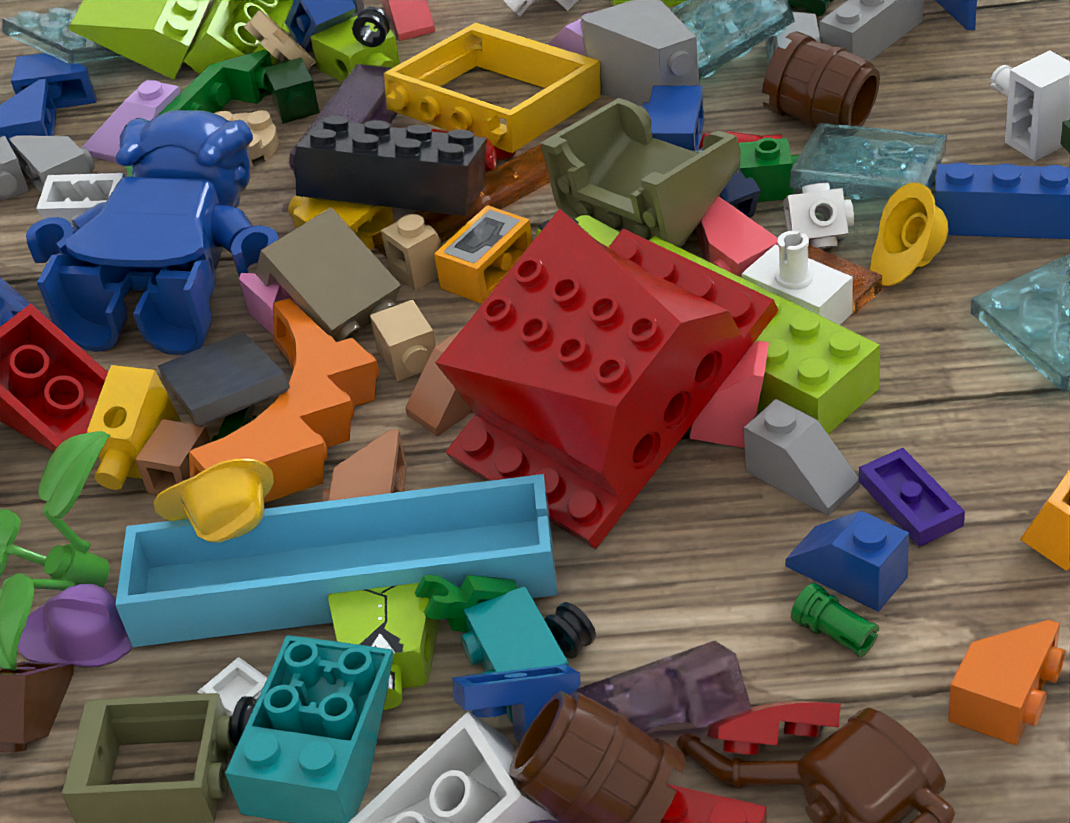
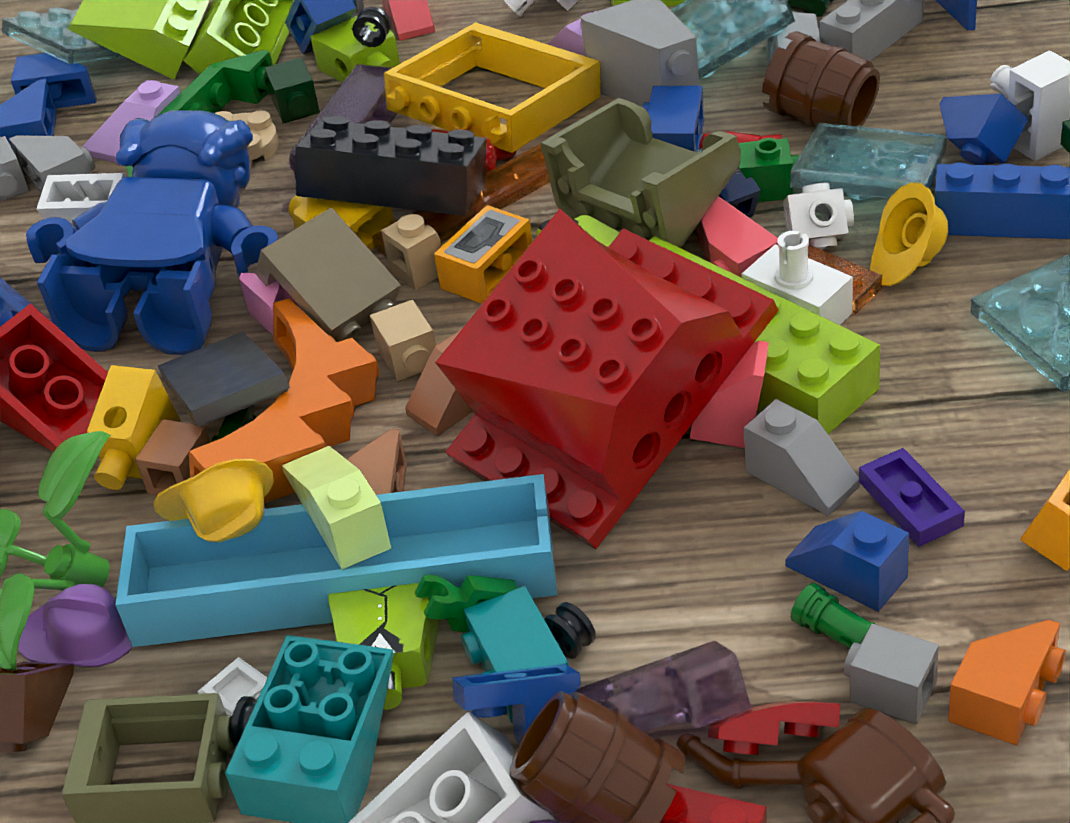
tan plate [244,10,316,71] -> none
none -> yellowish green slope [282,446,391,570]
none -> light grey brick [844,623,939,724]
none -> blue slope [939,93,1028,165]

